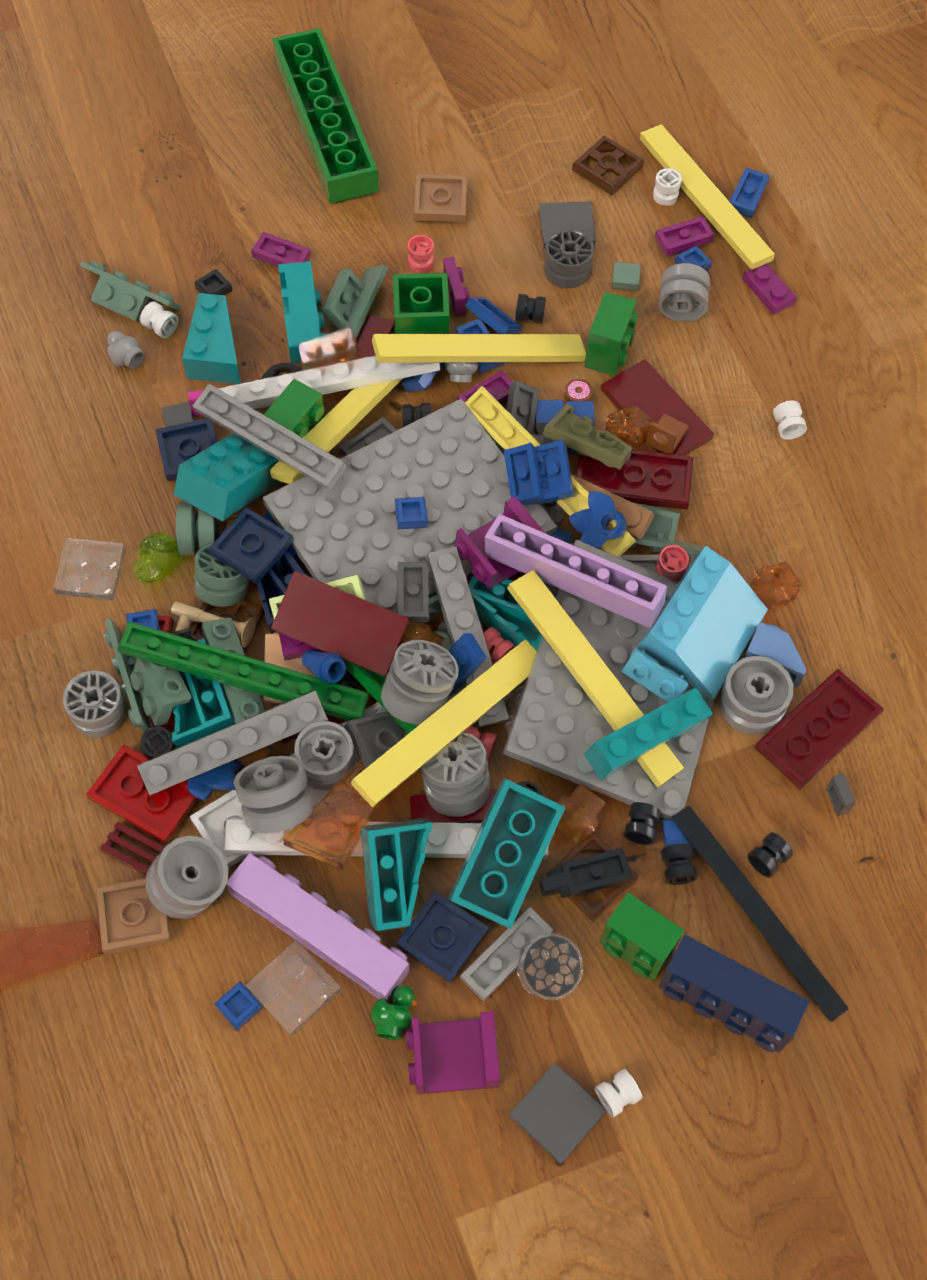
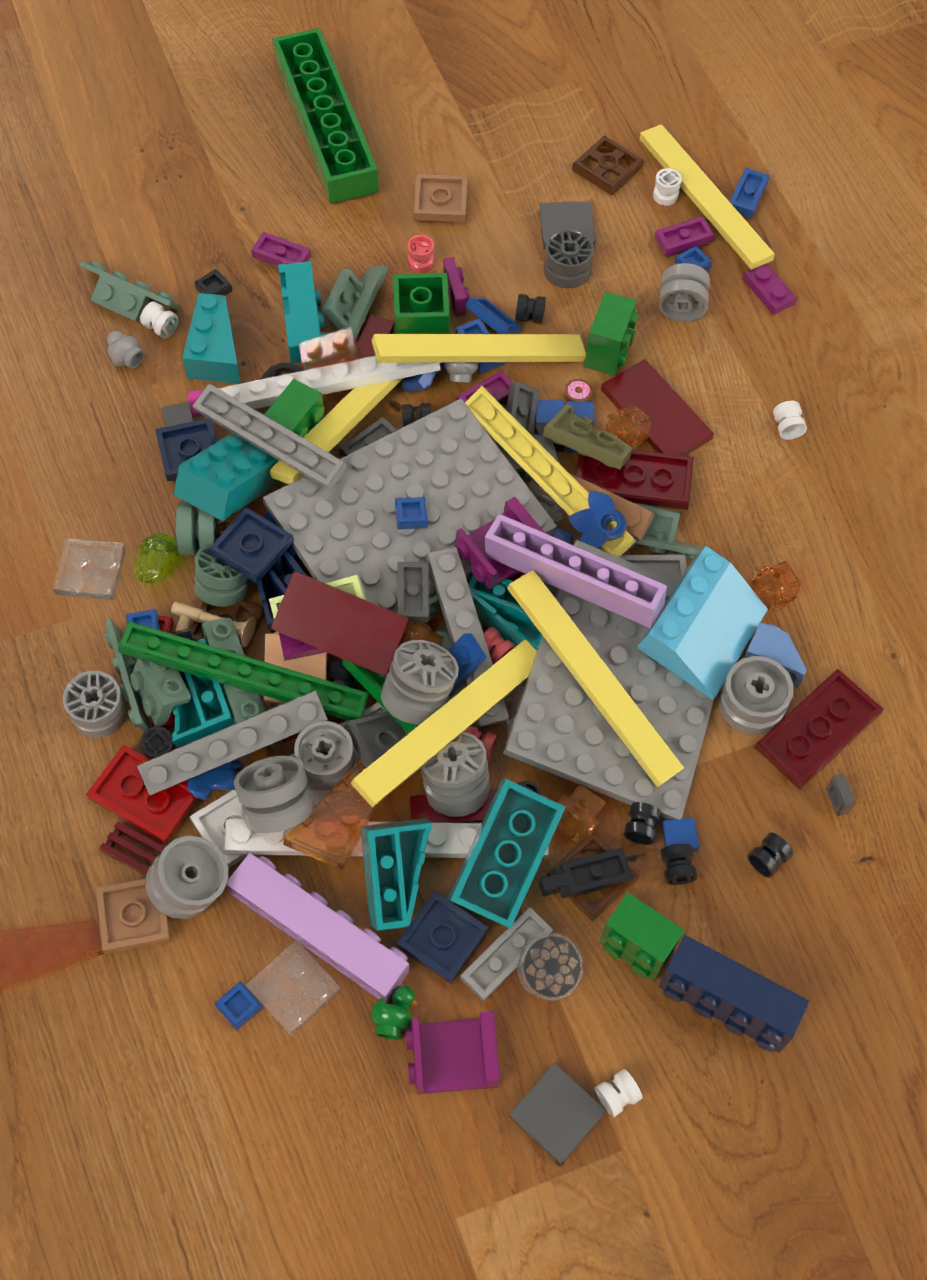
blue cone [302,650,346,684] -> none
blue slope [504,439,574,505] -> none
teal arch [584,688,713,781] -> none
sand green tile [612,262,641,291] -> none
medium azure hinge [621,648,689,702] -> none
dark orange bracket [646,414,688,454] -> none
coral wheel [655,545,689,582] -> none
black sticker [672,806,848,1022] -> none

